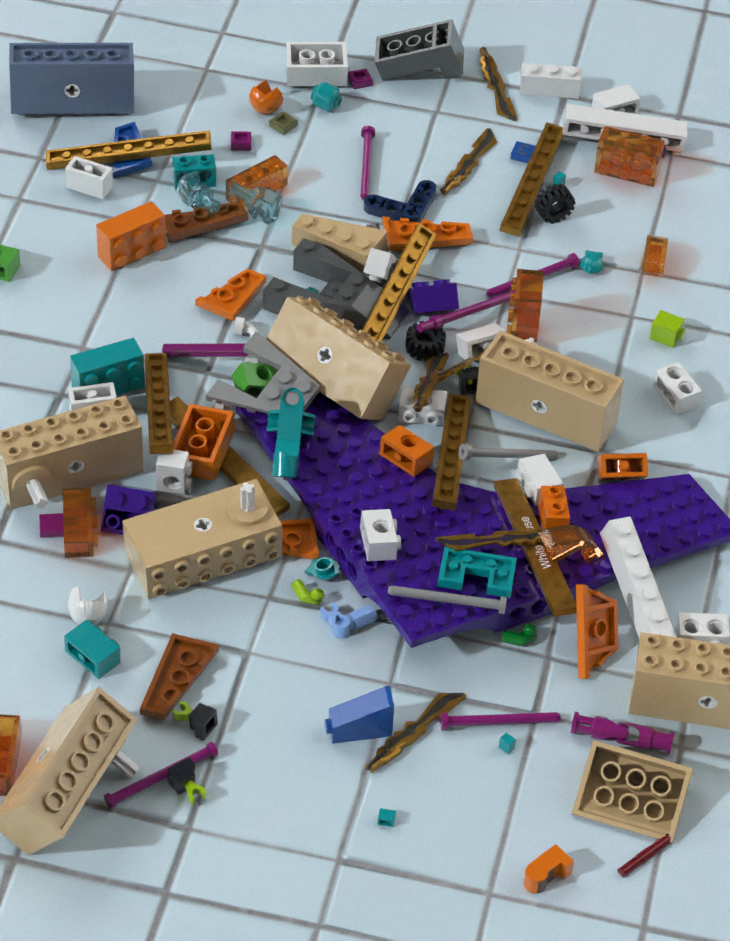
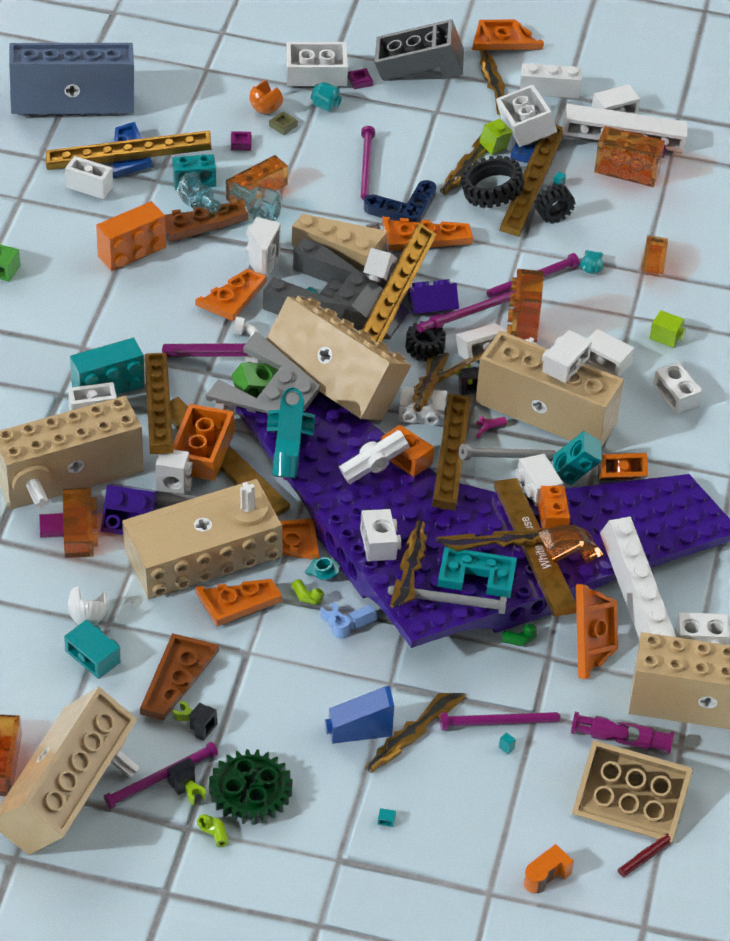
none -> orange wing [195,579,282,627]
none -> lime arm [197,814,229,848]
none -> dark green gear [209,749,293,825]
none -> white slope [246,217,281,281]
none -> white piece [339,430,410,484]
none -> pearl gold sword [390,521,427,608]
none -> black tyre [461,156,524,208]
none -> orange wing [471,19,544,51]
none -> dark pink bar [476,416,507,439]
none -> lime brick [479,118,513,155]
none -> white brick [496,84,557,147]
none -> white brick [542,330,592,384]
none -> teal brick [553,431,602,485]
none -> white brick [586,329,634,377]

